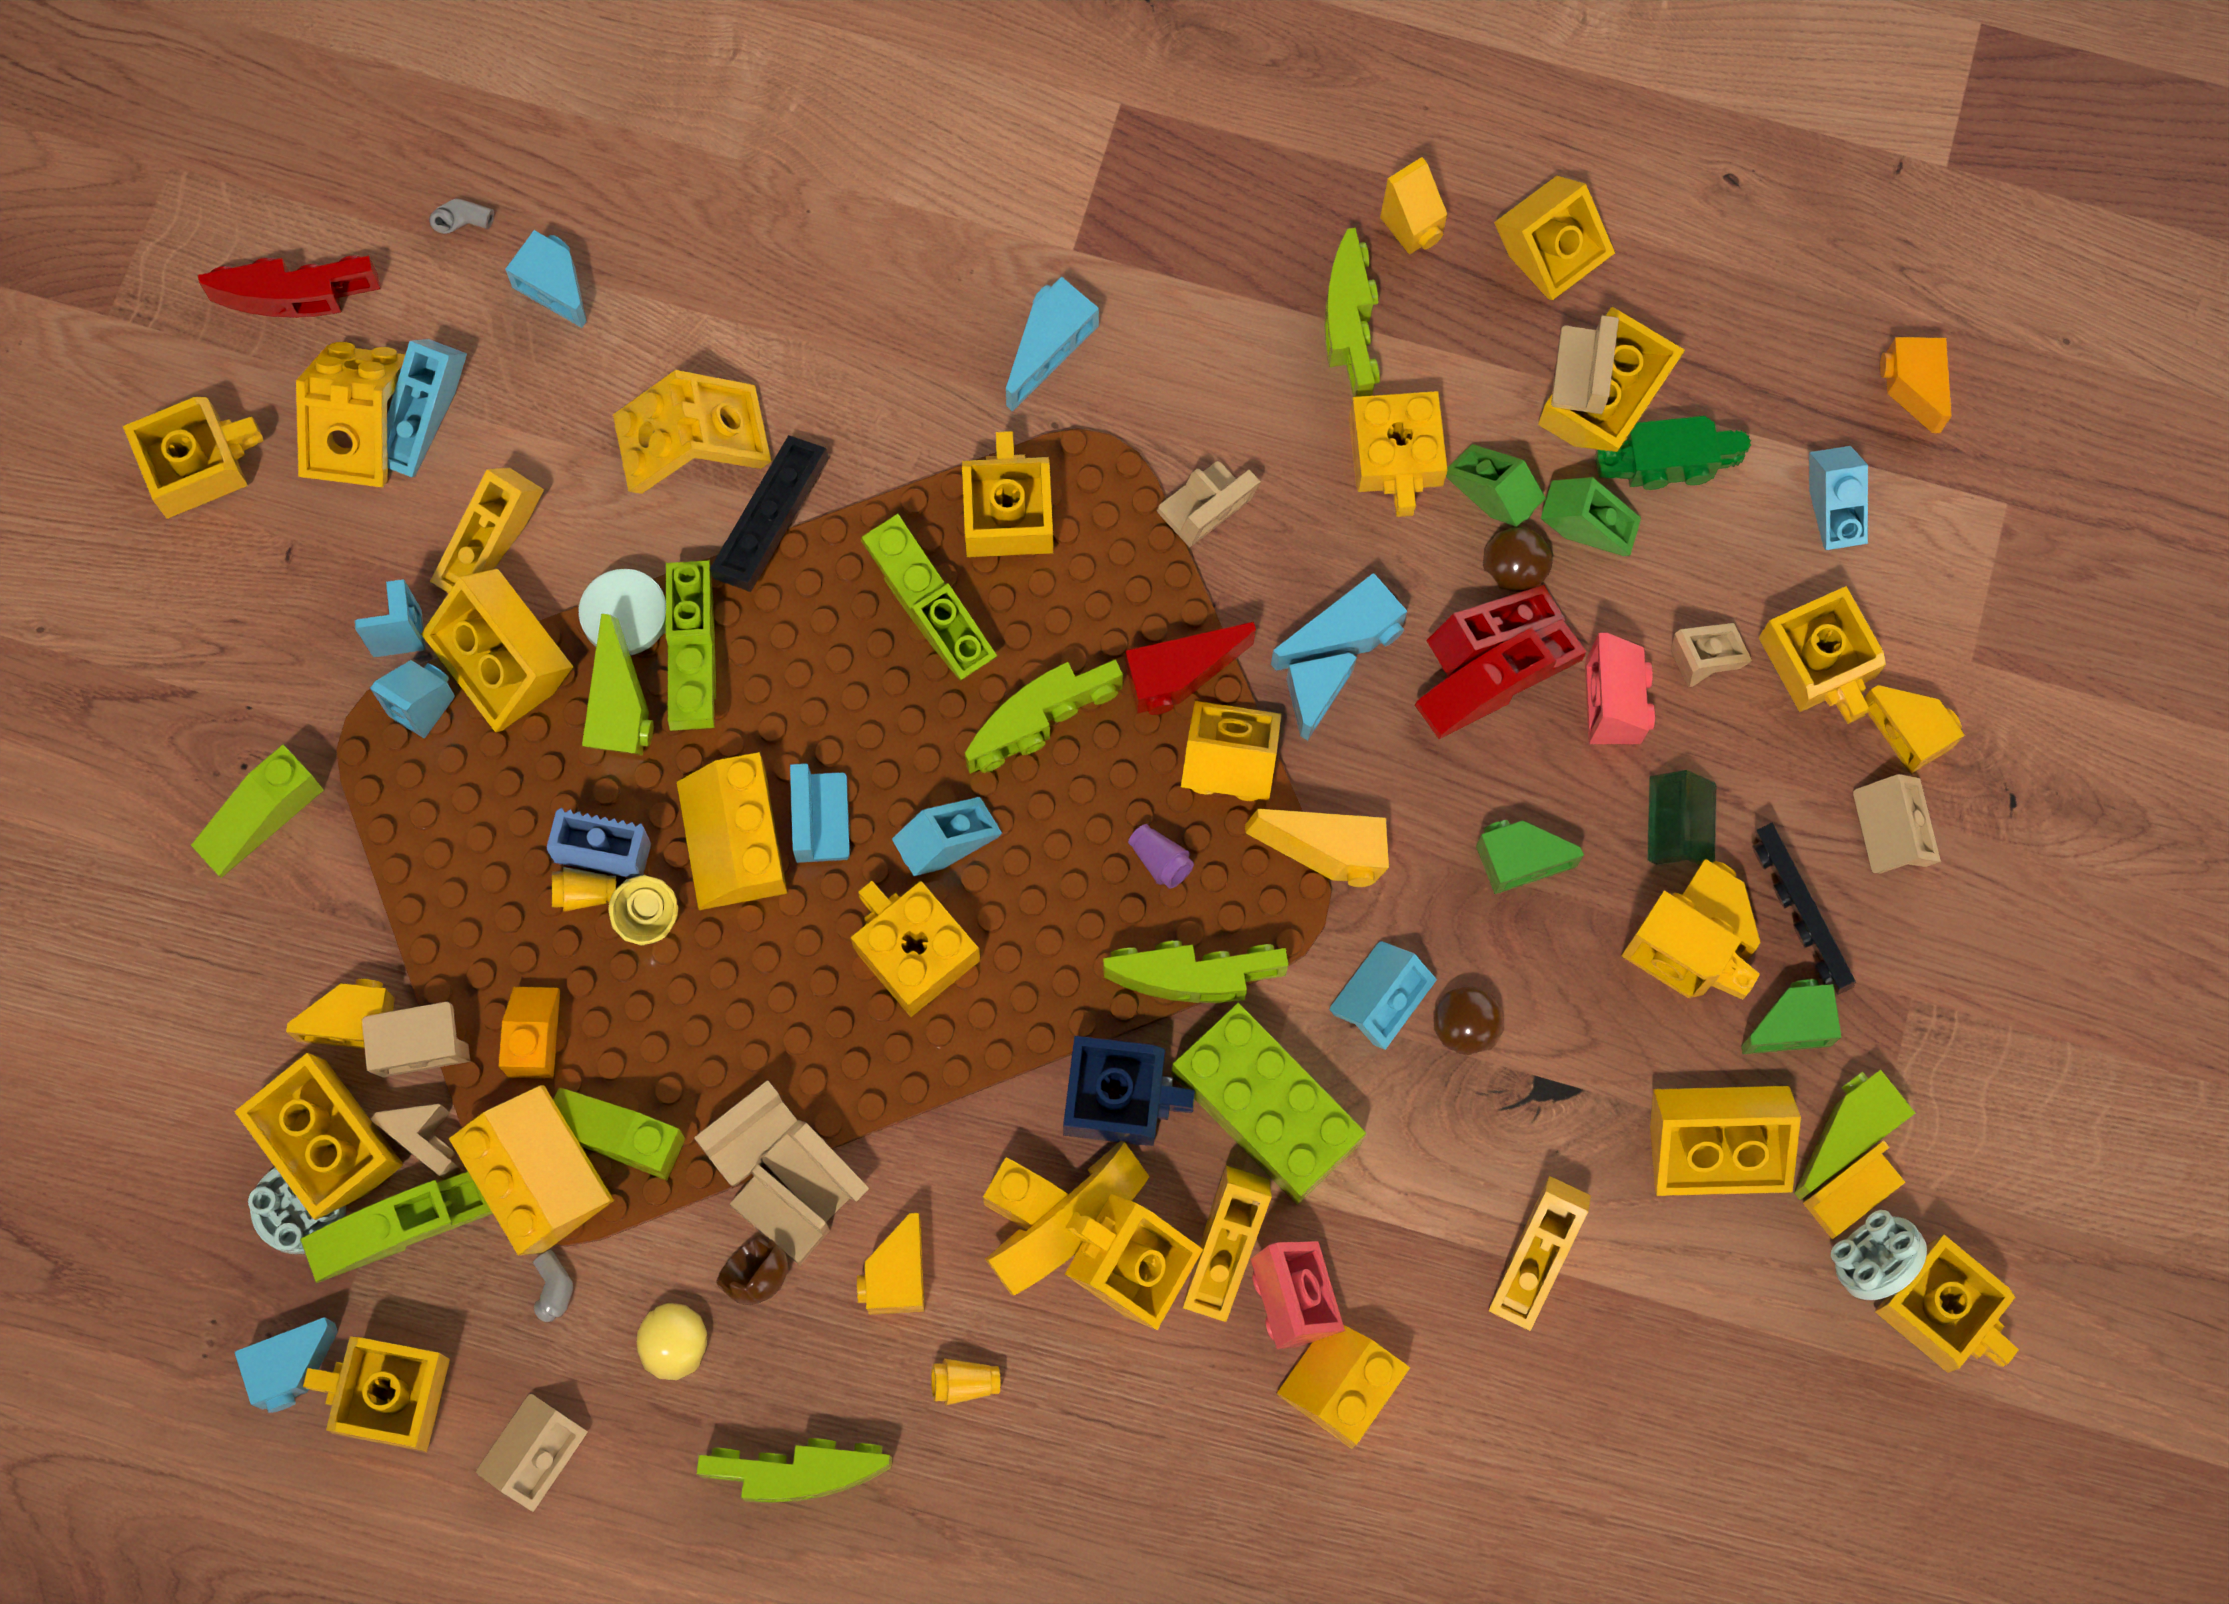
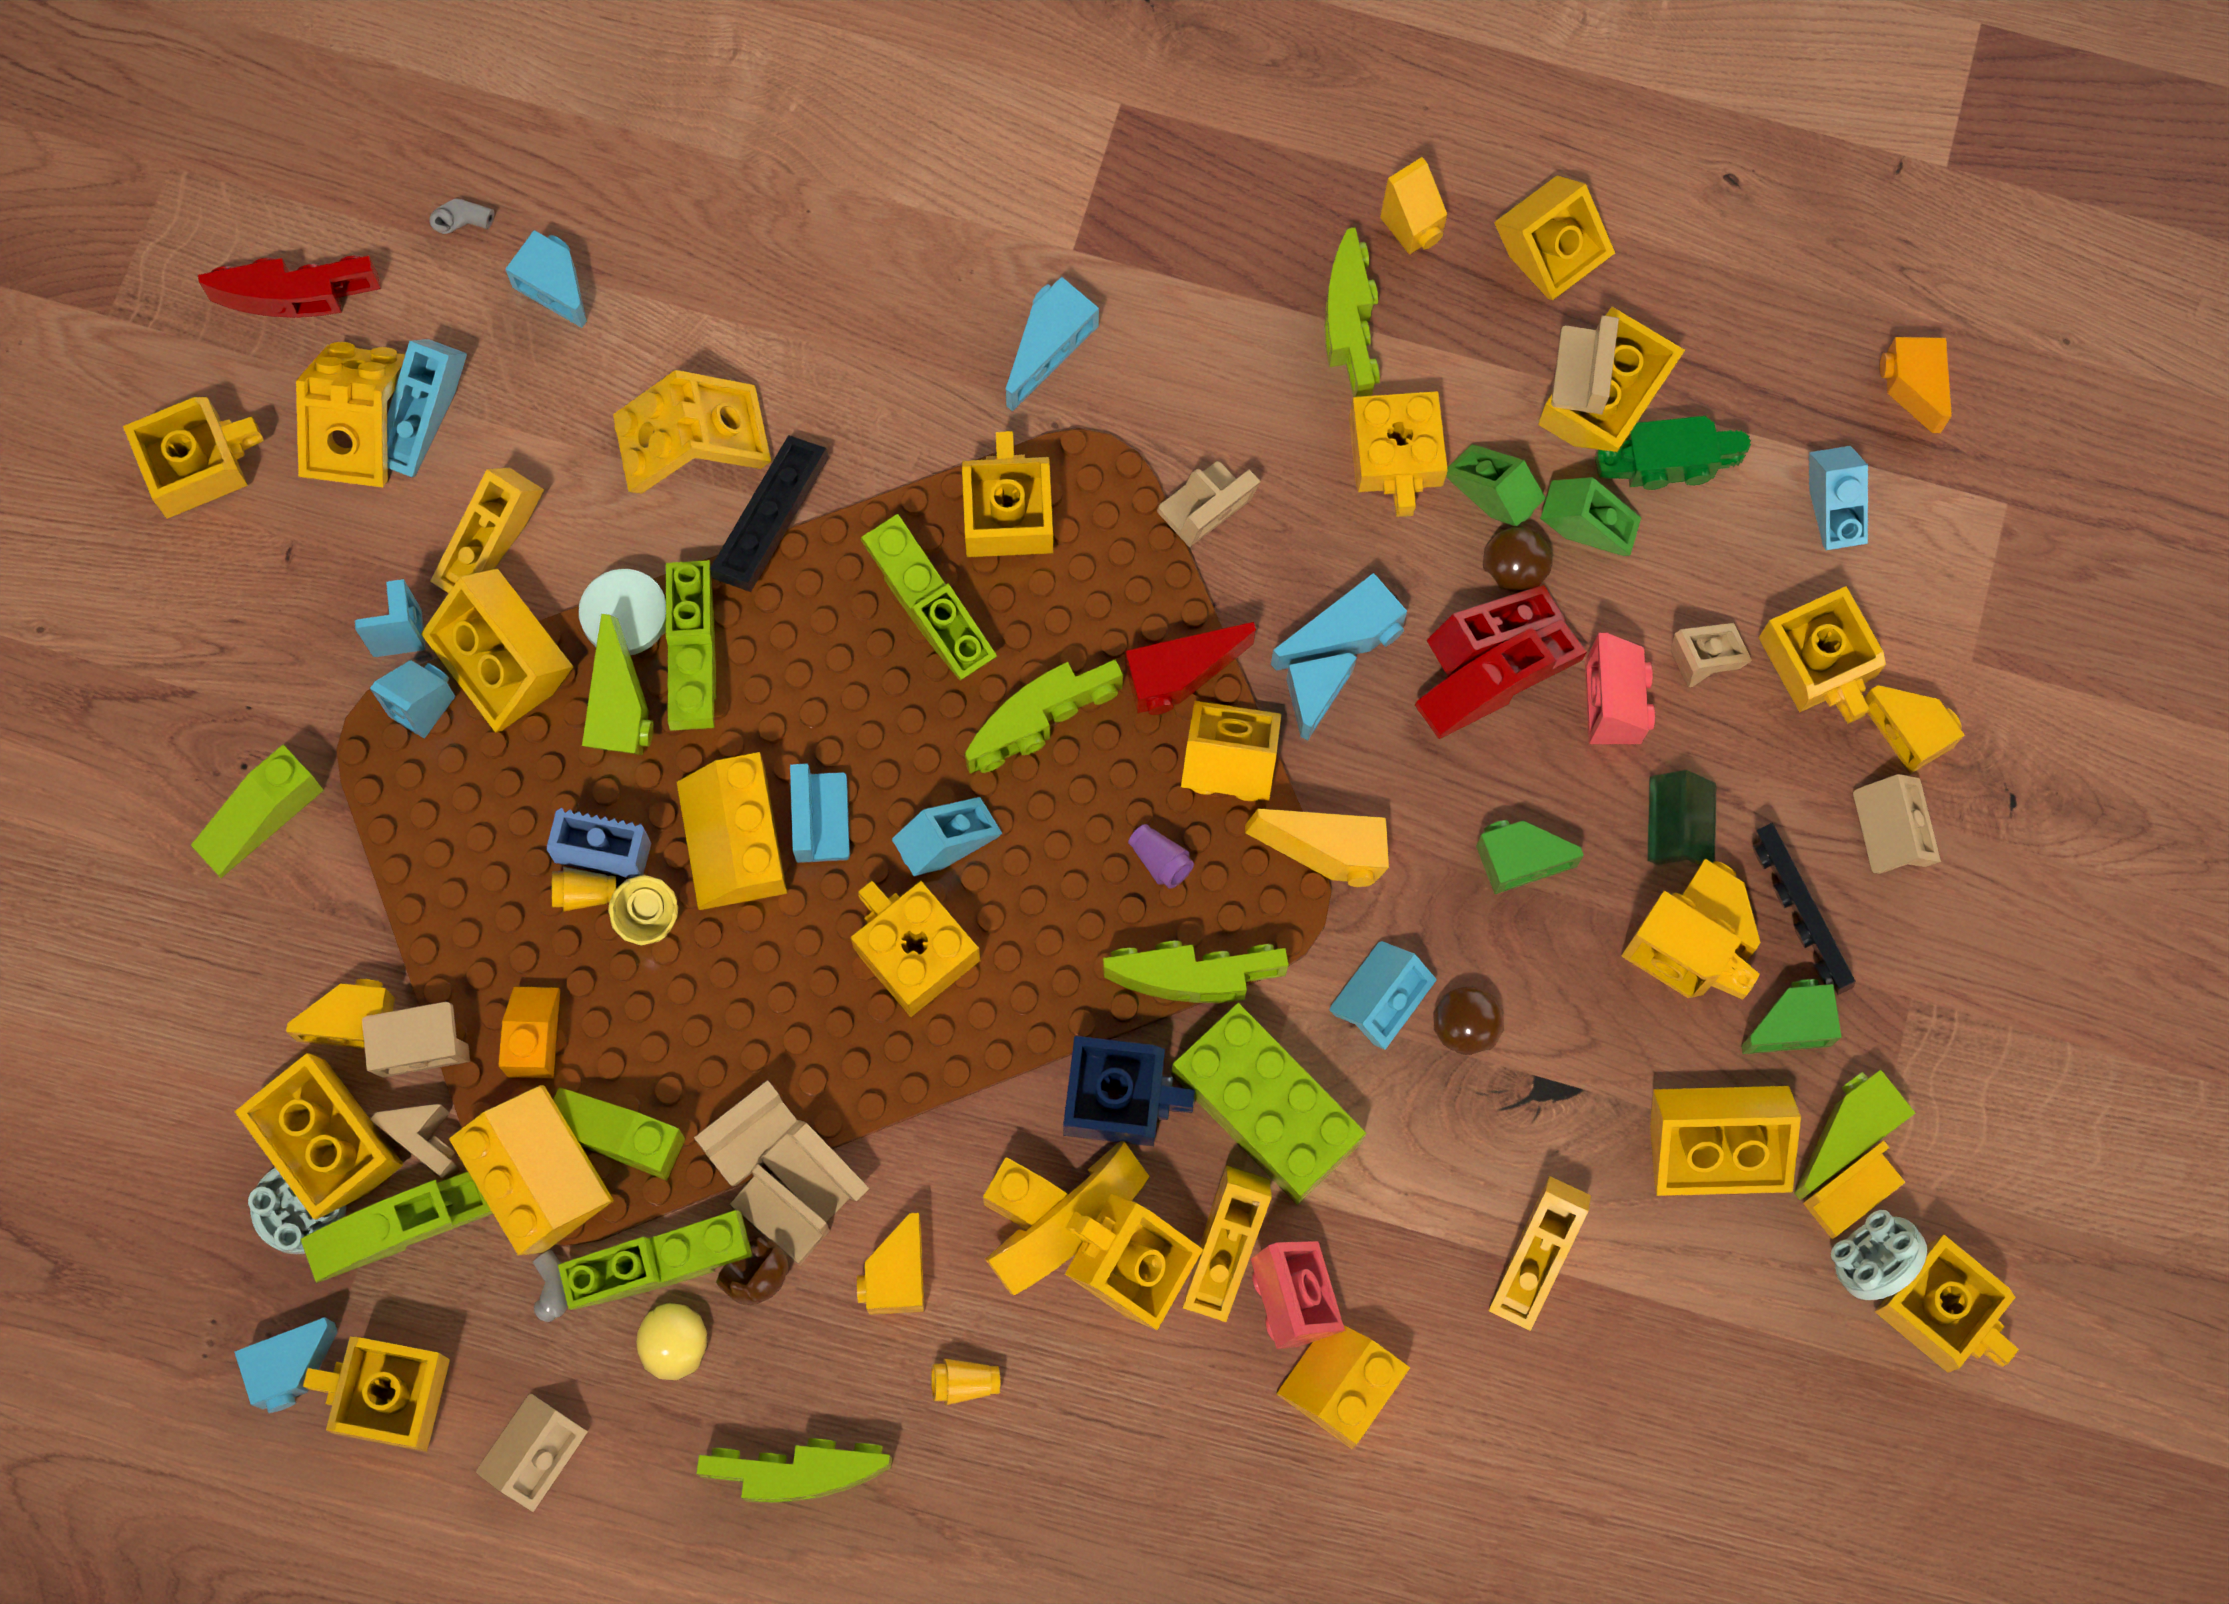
none -> lime slope [558,1210,752,1310]

